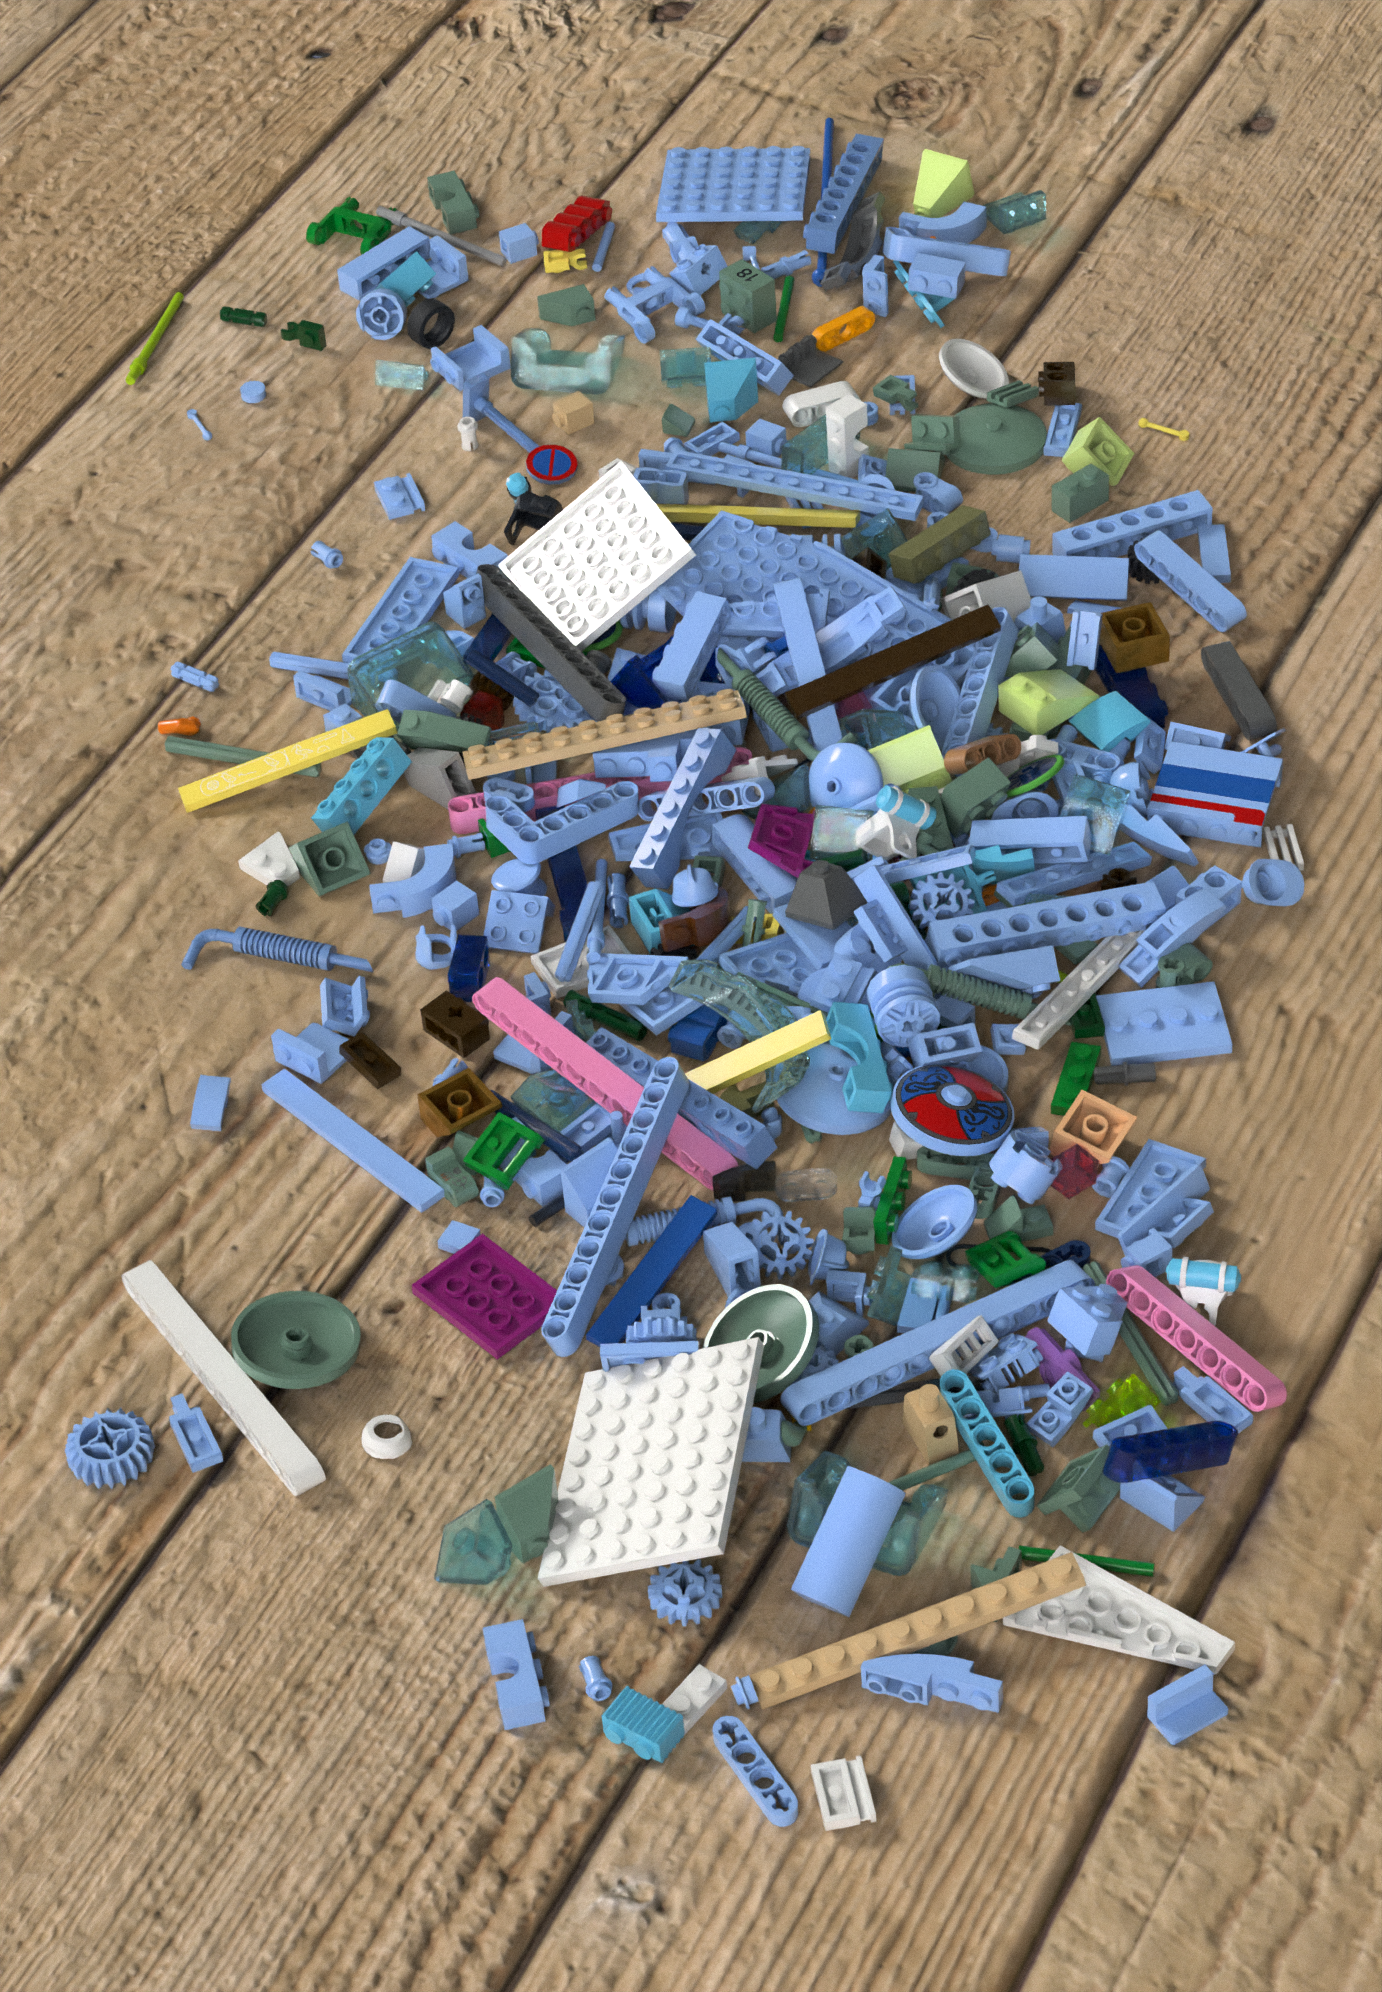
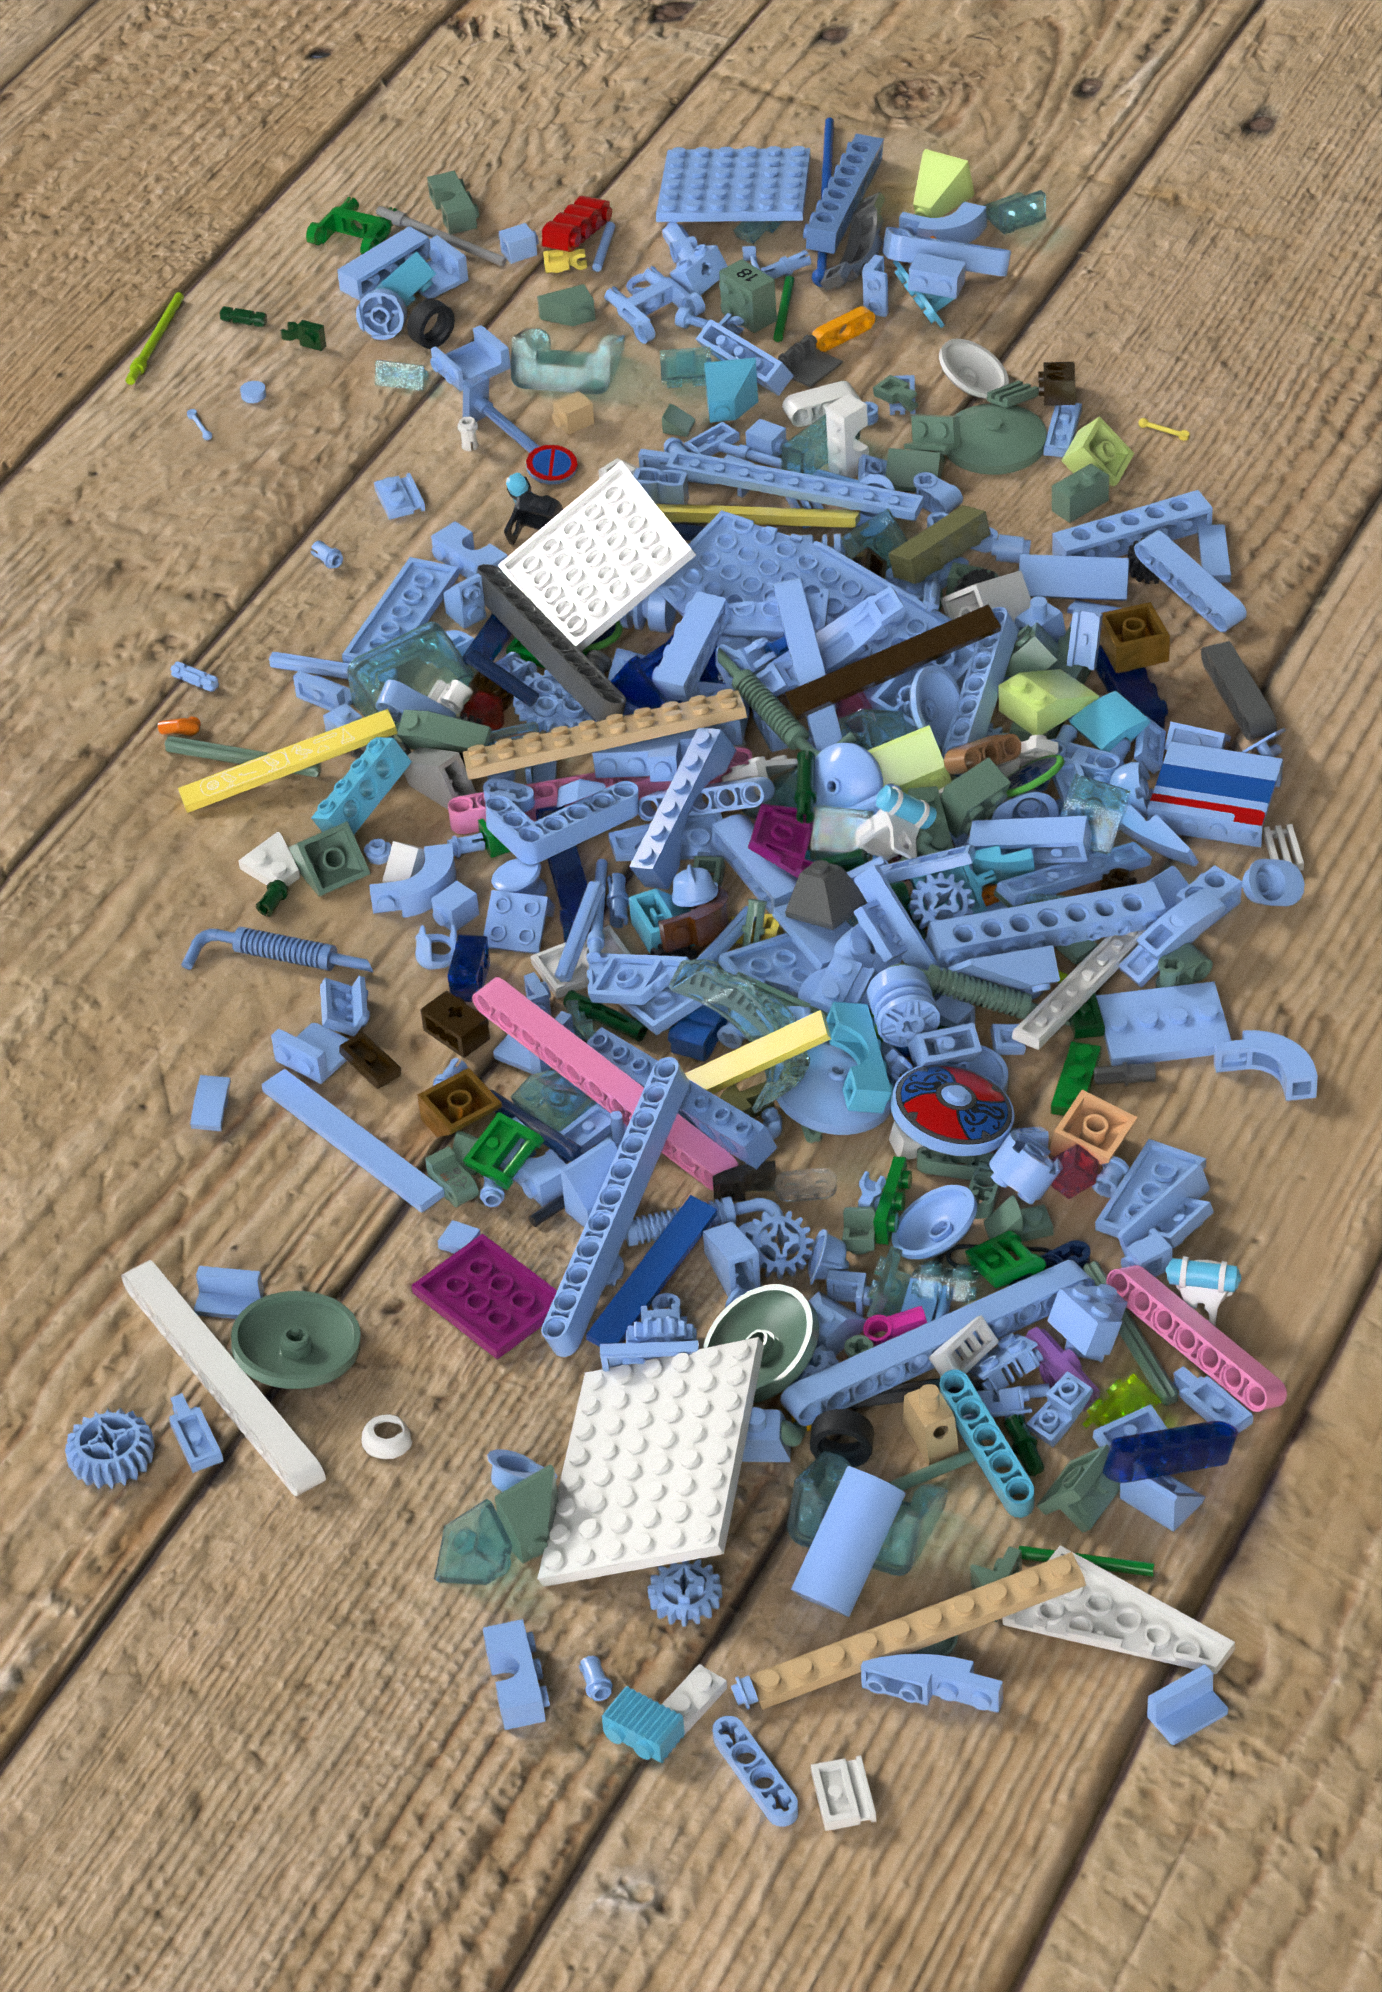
none -> light blue panel [194,1266,264,1319]
none -> light blue piece [487,1449,557,1492]
none -> dark green pin [794,750,817,824]
none -> black tyre [810,1409,874,1469]
none -> dark pink piece [863,1305,927,1347]
none -> light blue arch [1214,1030,1318,1101]

